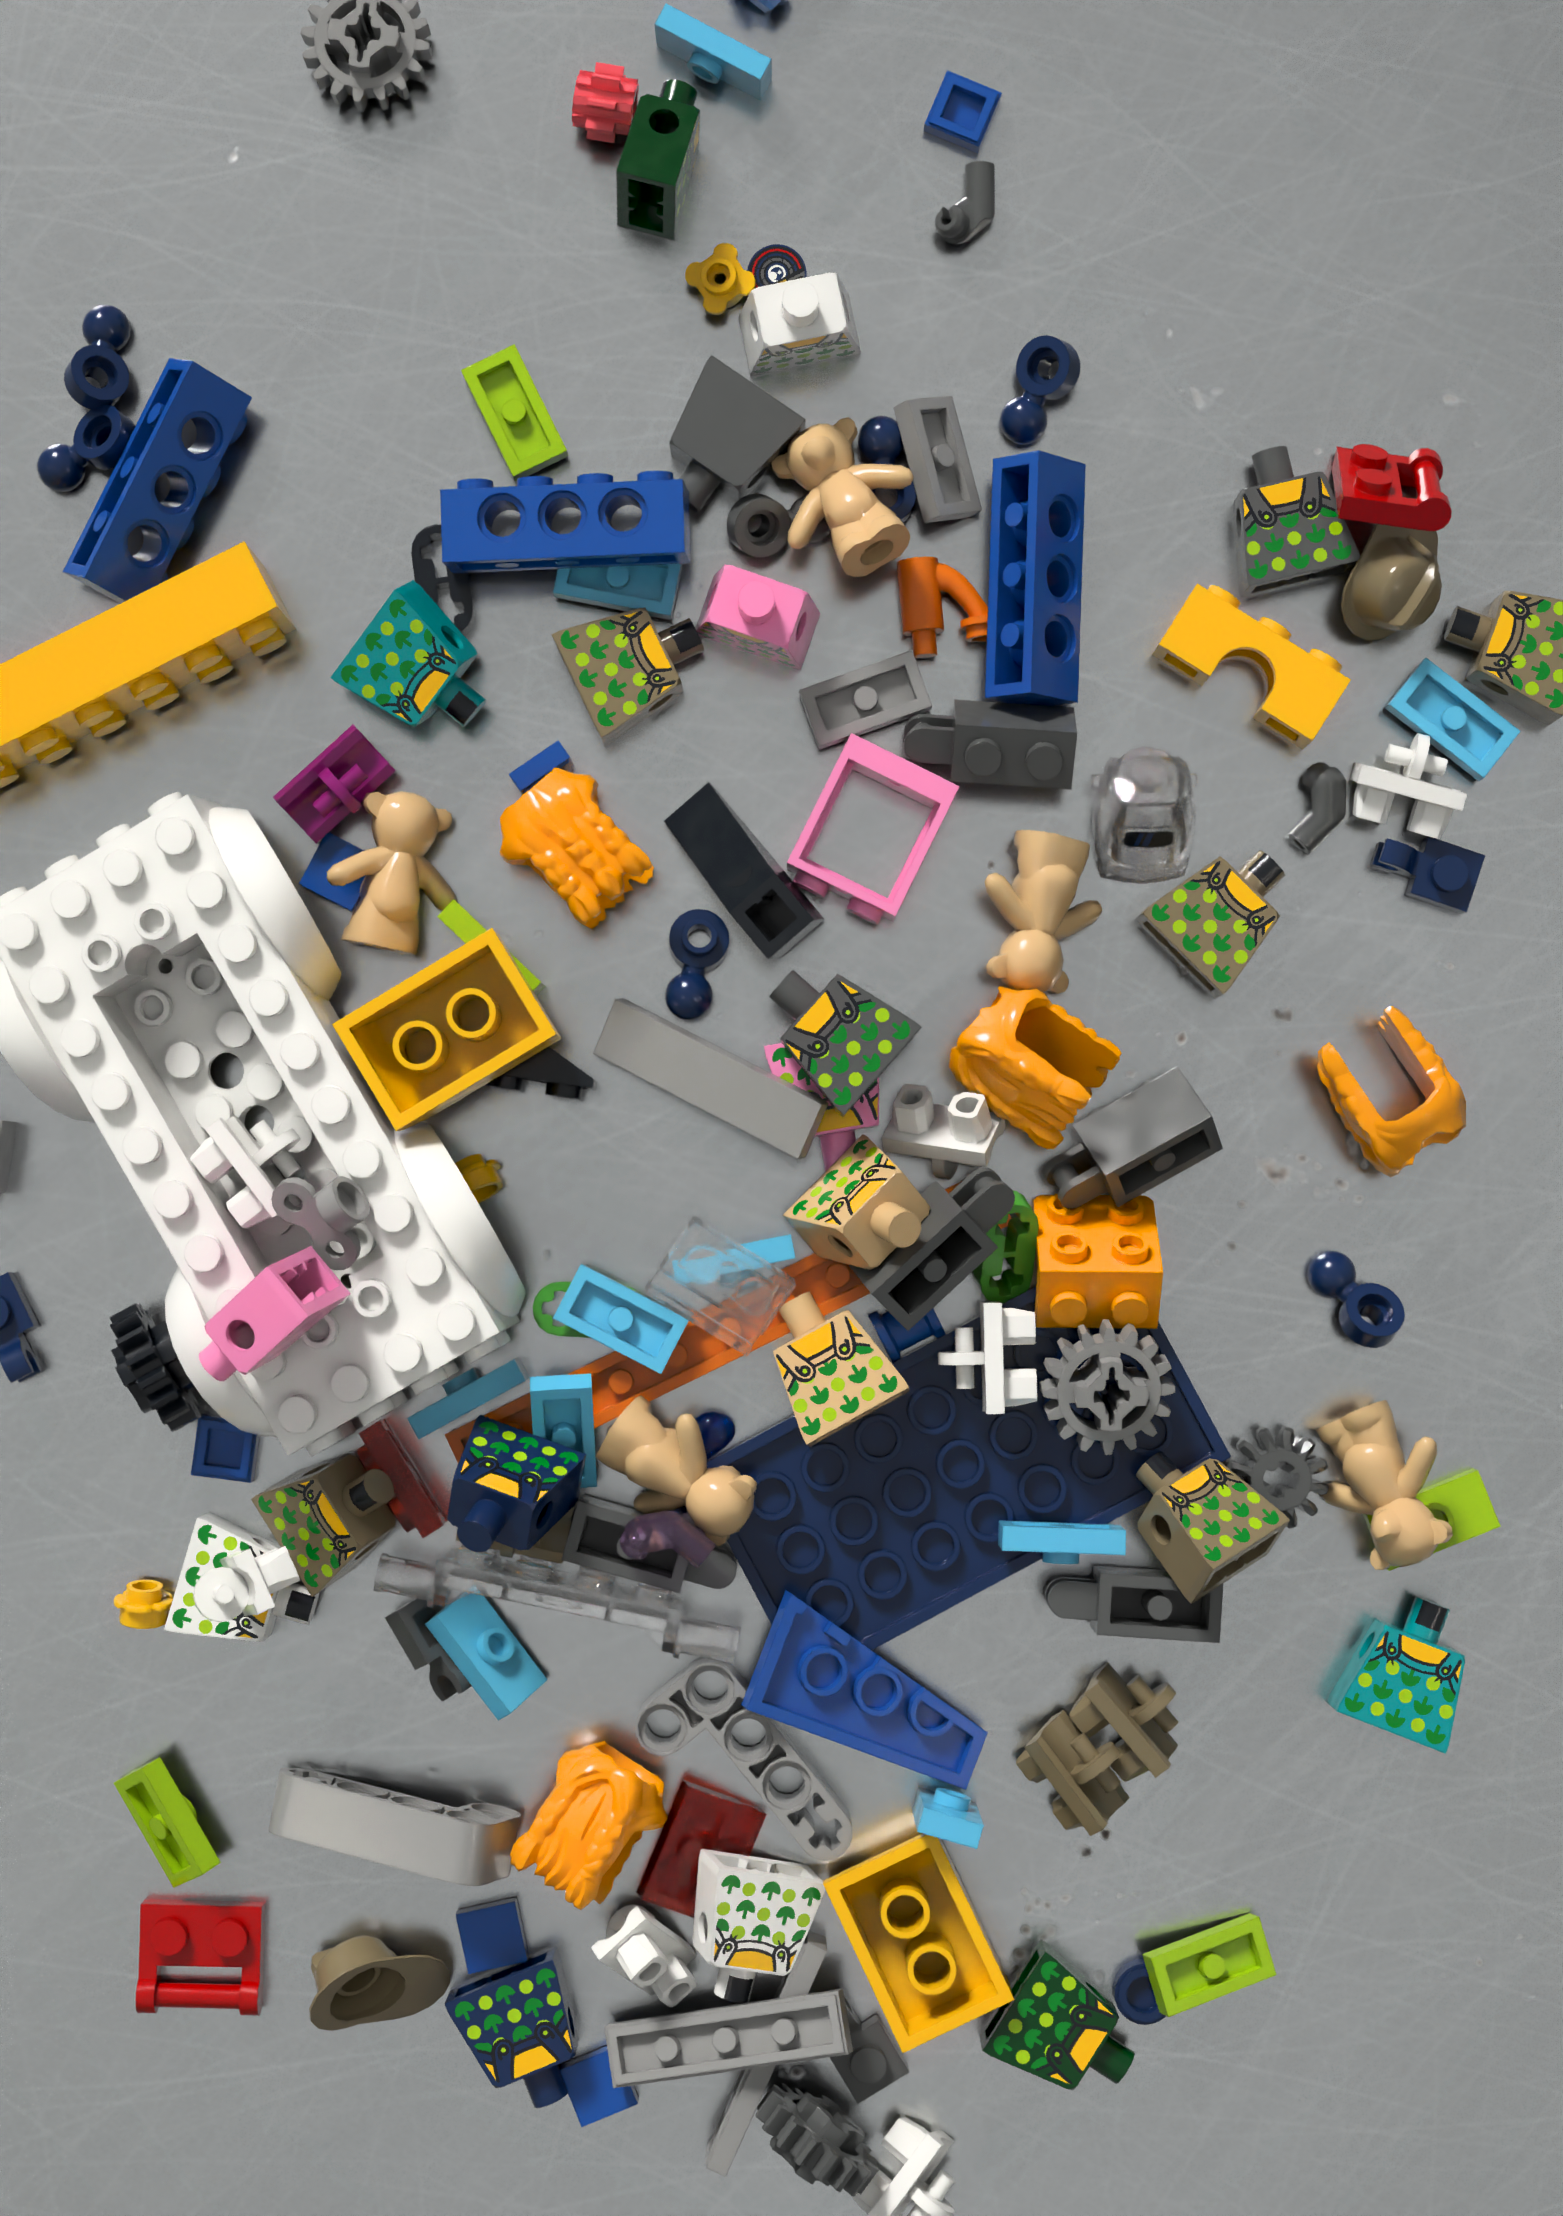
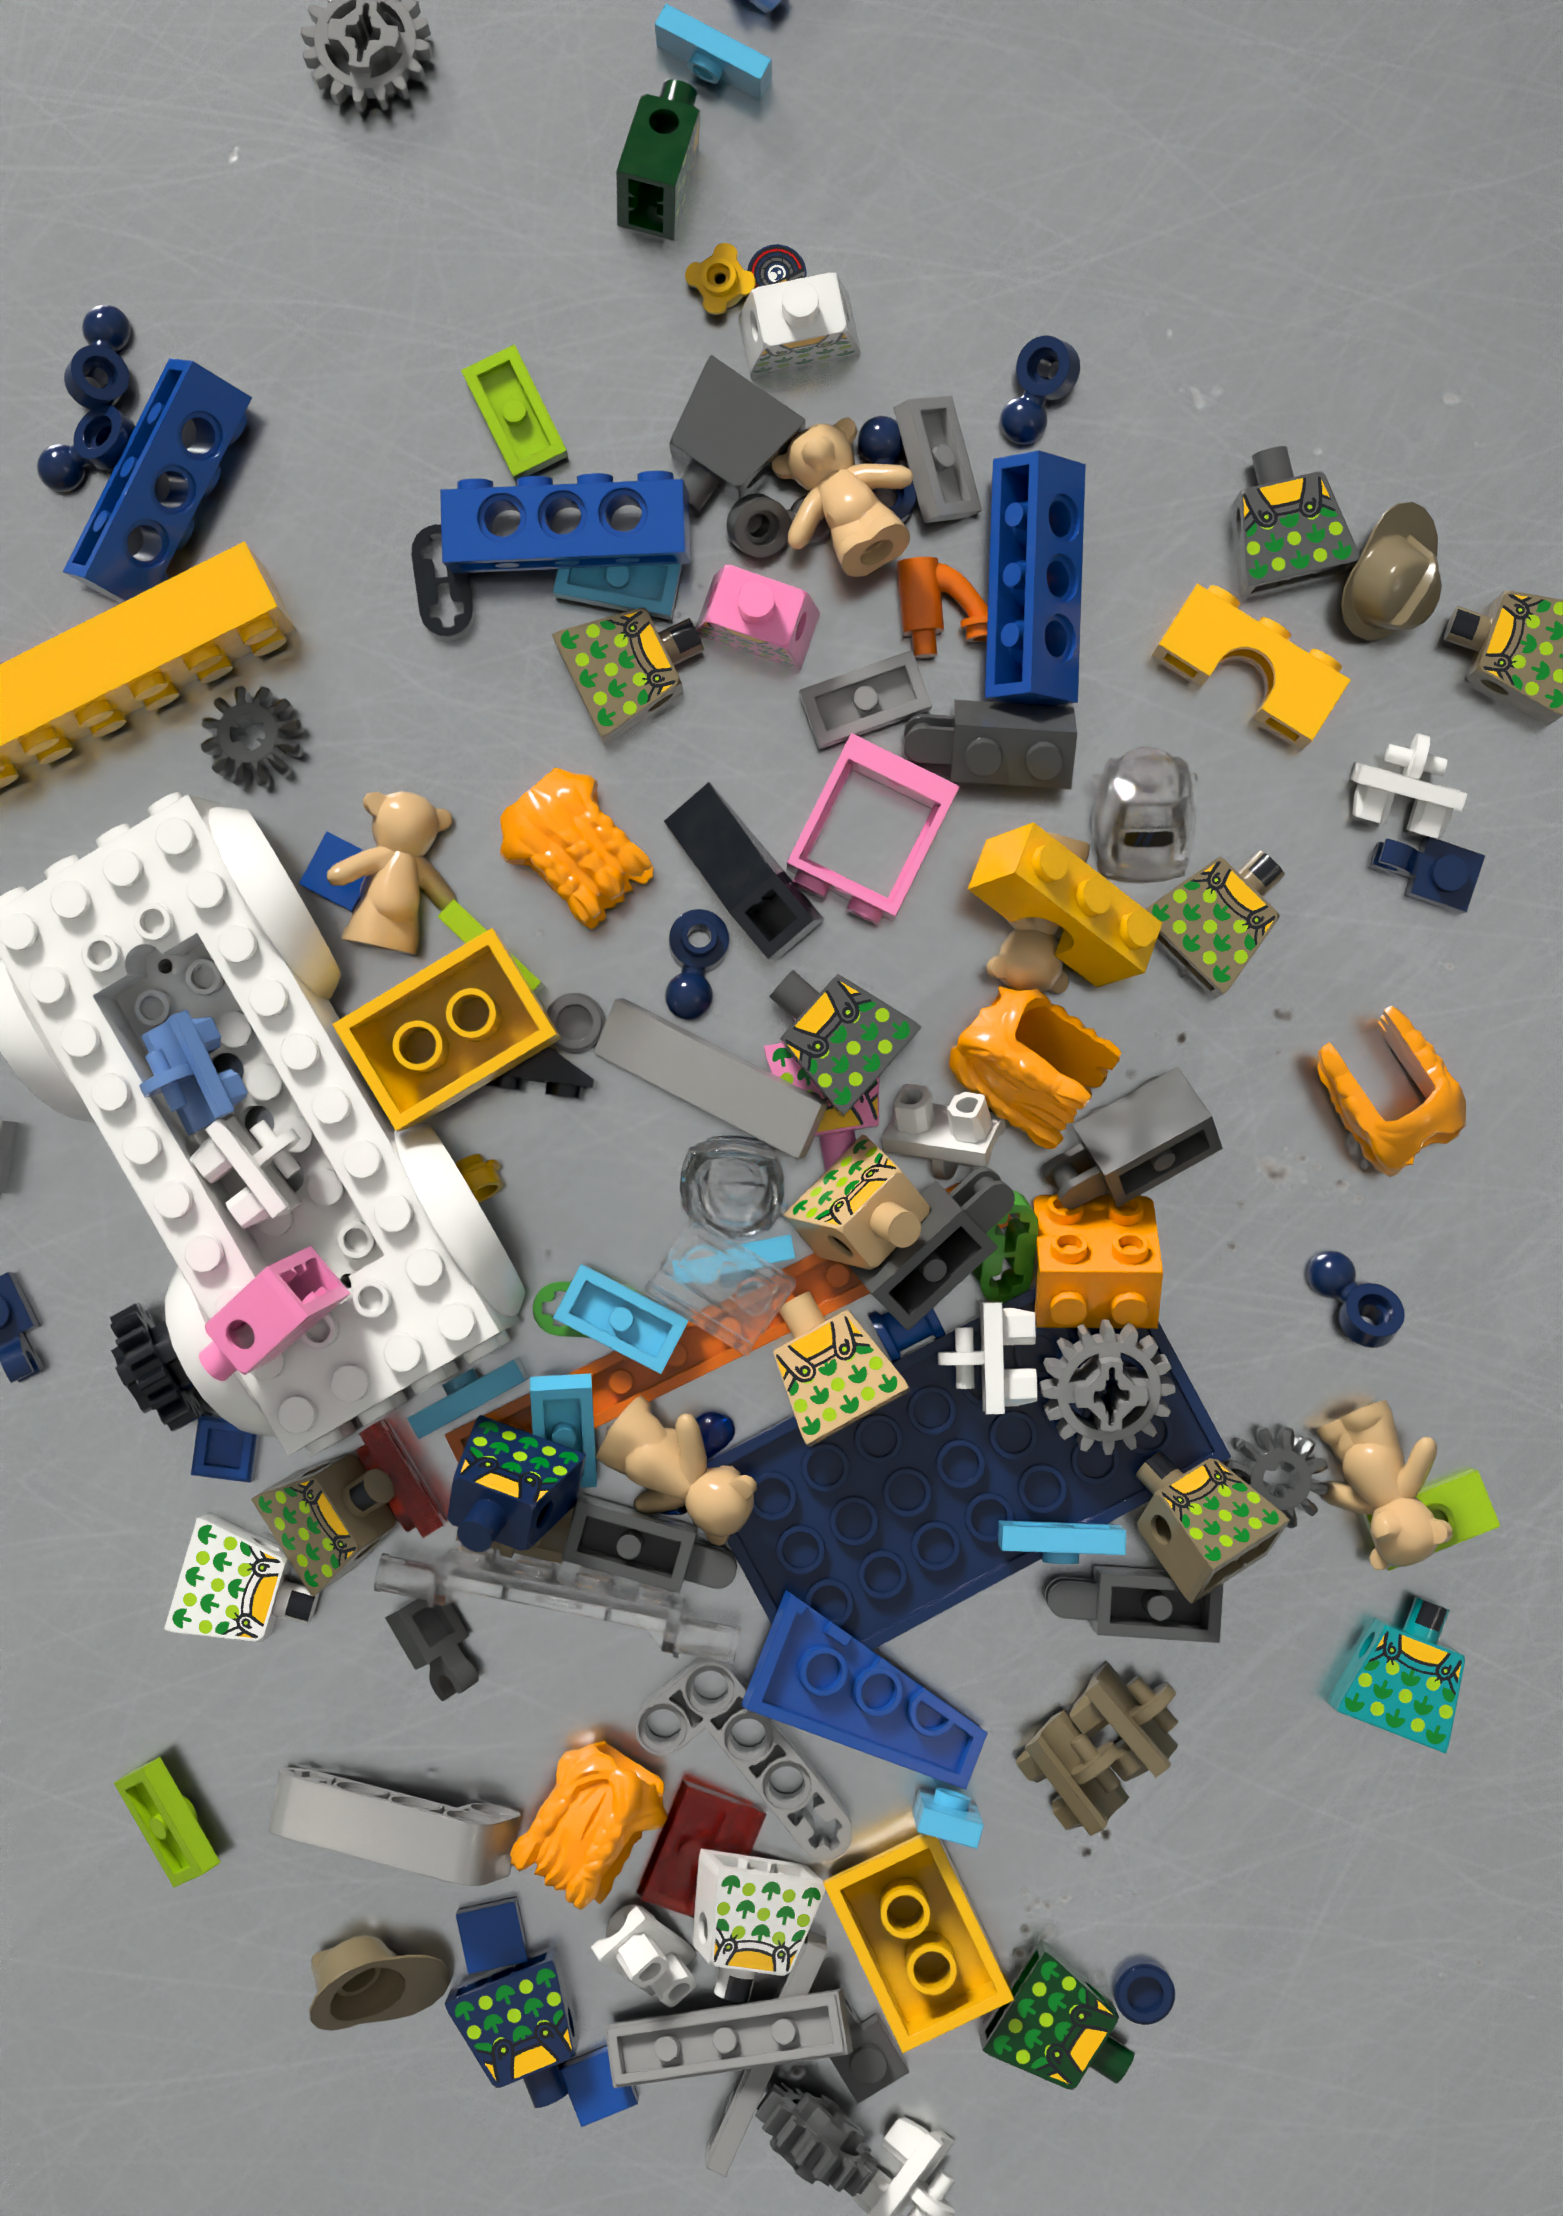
yellow plate [113,1580,173,1629] -> none
red plate [136,1899,266,2016] -> none
white hips [193,1546,300,1622] -> none
light grey piece [271,1176,370,1270] -> none
magenta hips [273,724,396,843] -> none
teal torso [330,580,486,727] -> none
medium azure plate [425,1584,548,1721] -> none
blue tile [509,740,574,795] -> none
coral gear [572,62,639,143] -> none
clear purple arm [620,1511,716,1568] -> none
blue tile [924,70,1002,154] -> none
dark grey arm [935,161,995,244] -> none
lime plate [1142,1913,1277,2017] -> none
dark grey arm [1288,762,1346,855] -> none
red plate [1332,444,1452,531] -> none
medium azure plate [1385,658,1521,781] -> none
none -> medium blue hips [139,1010,248,1136]
none -> dark grey gear [201,686,304,788]
none -> flat silver tile [546,993,606,1054]
none -> clear helmet [680,1135,788,1239]
none -> yellow arch [968,822,1162,987]

